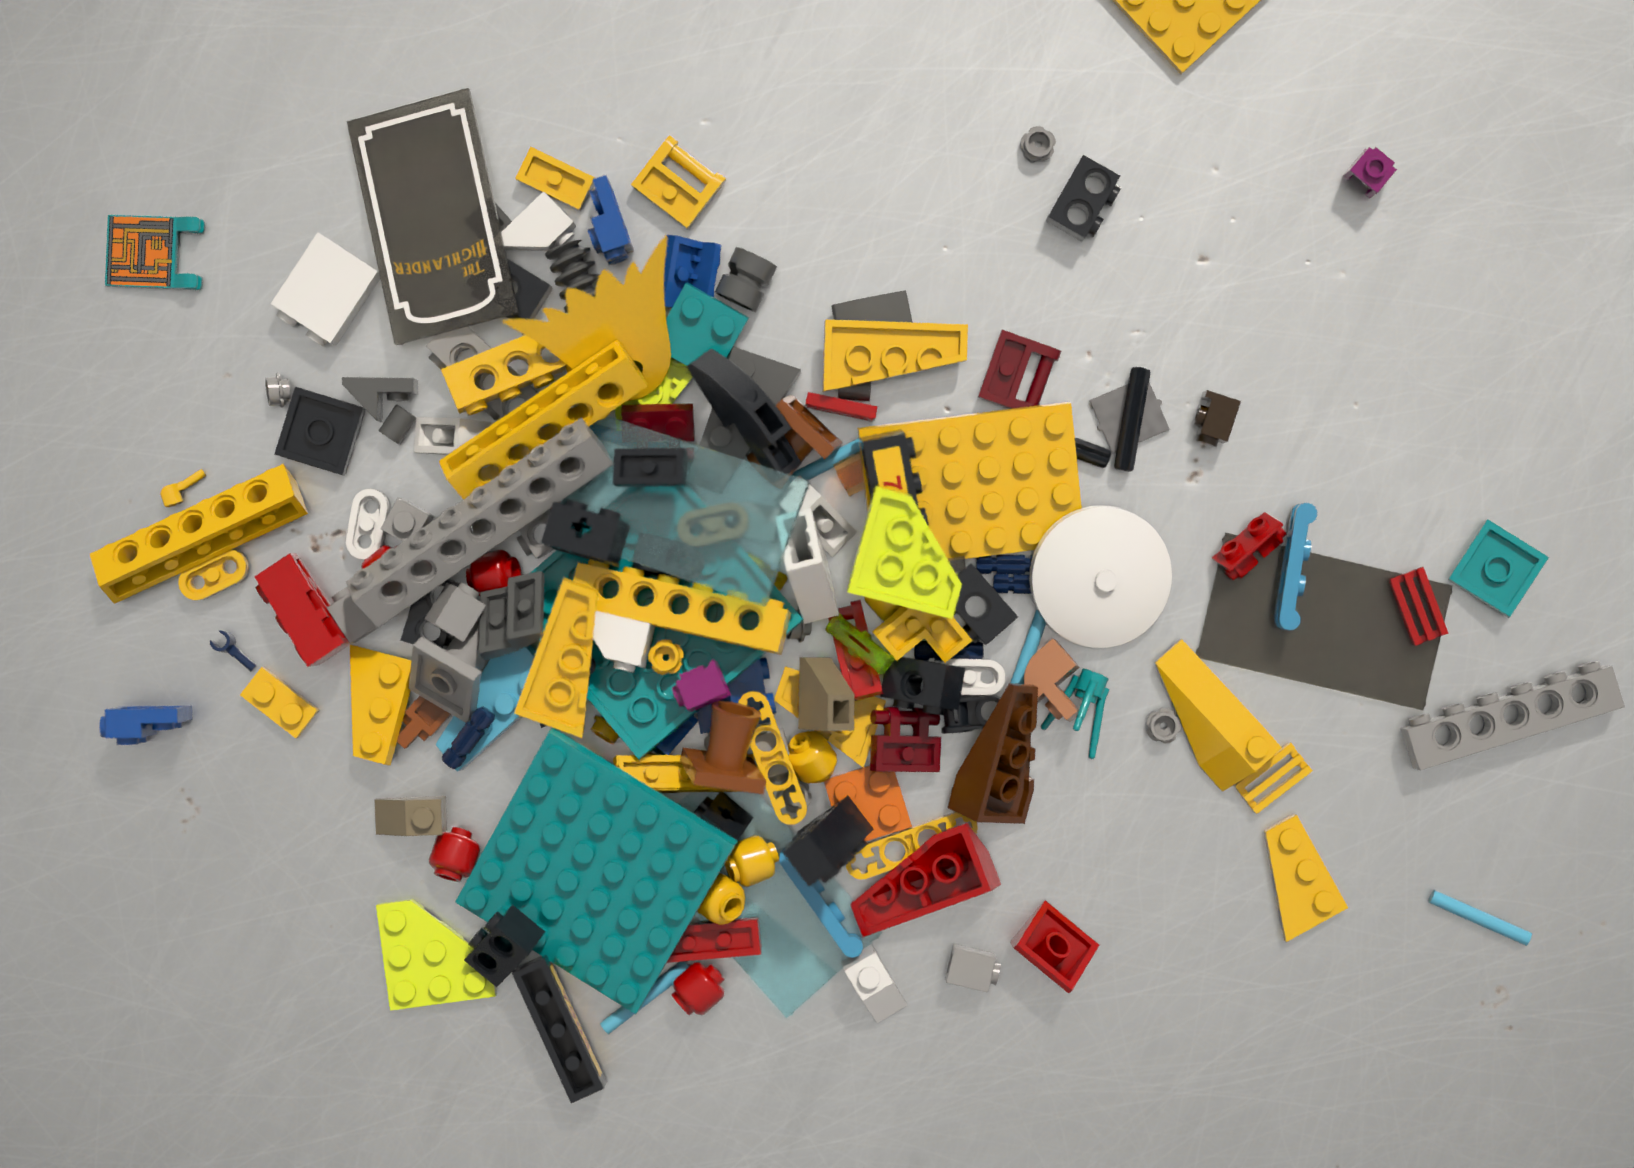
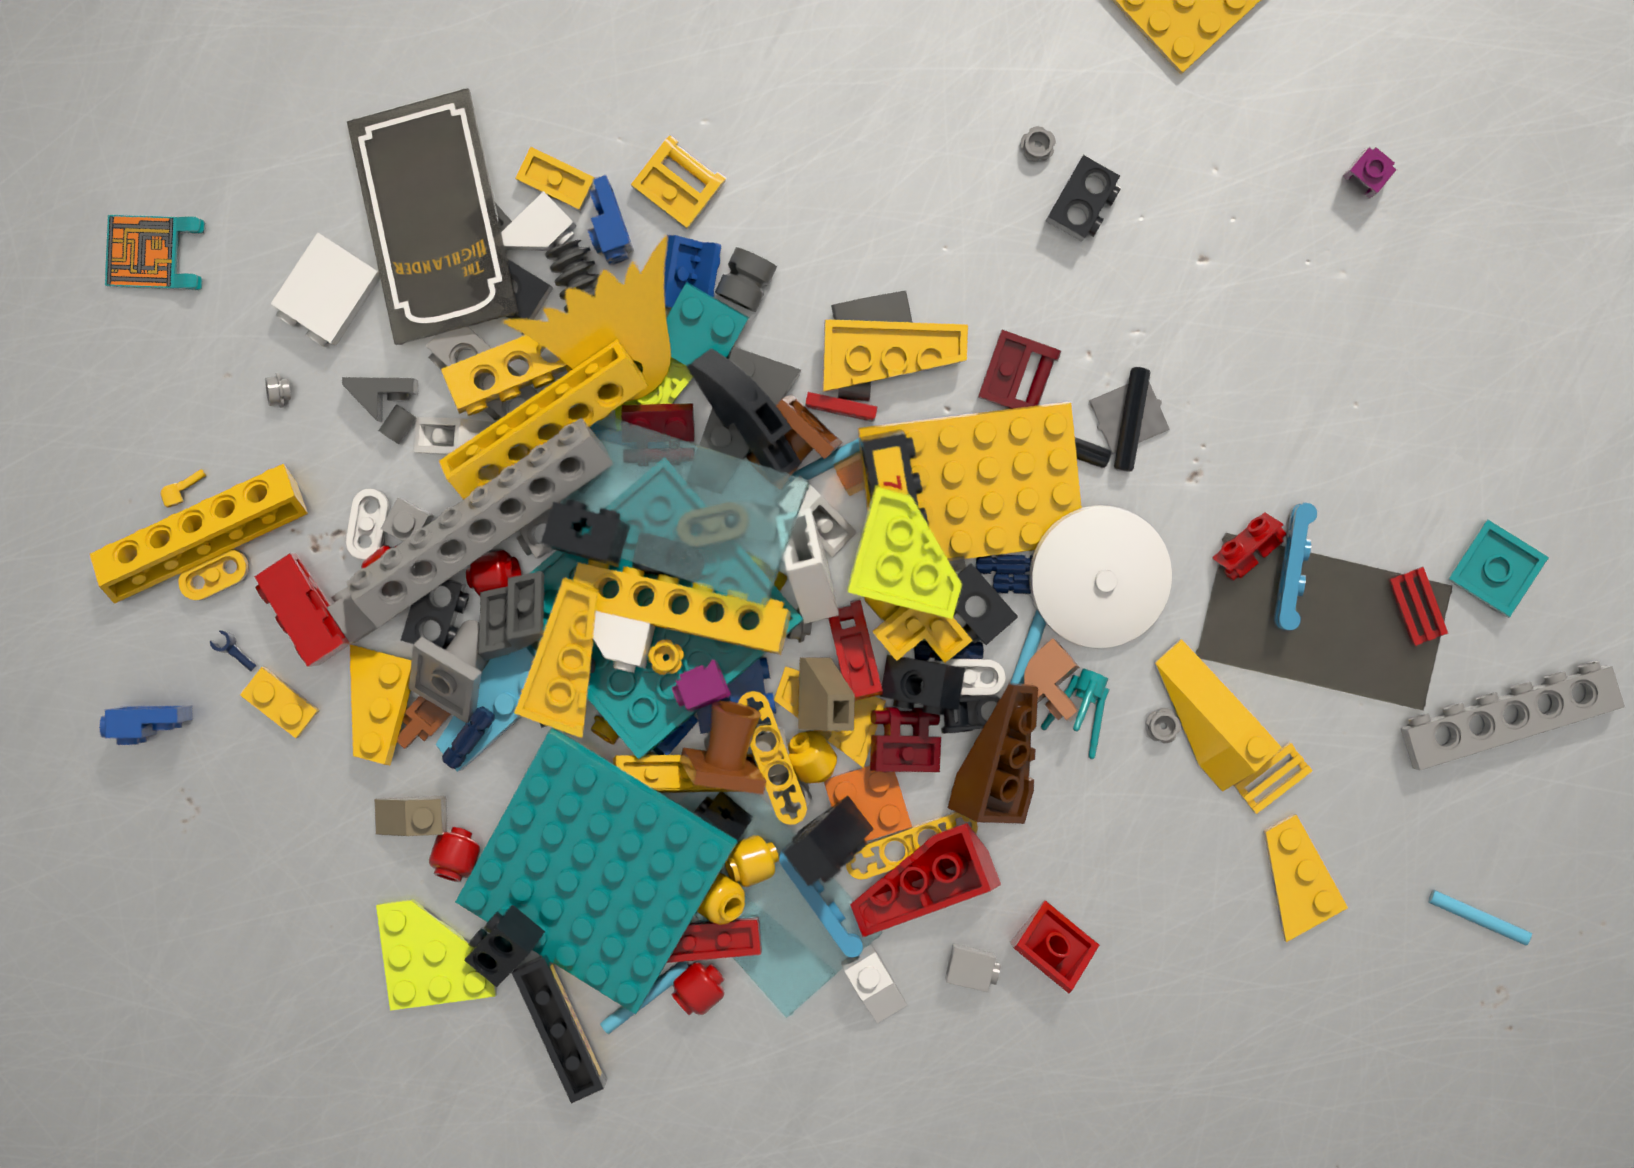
black plate [274,387,365,476] -> none
light grey brick [425,582,486,642] -> none
black plate [613,448,688,487] -> none
clear neon green pin [825,613,894,675] -> none
dark brown brick [1194,390,1241,447] -> none

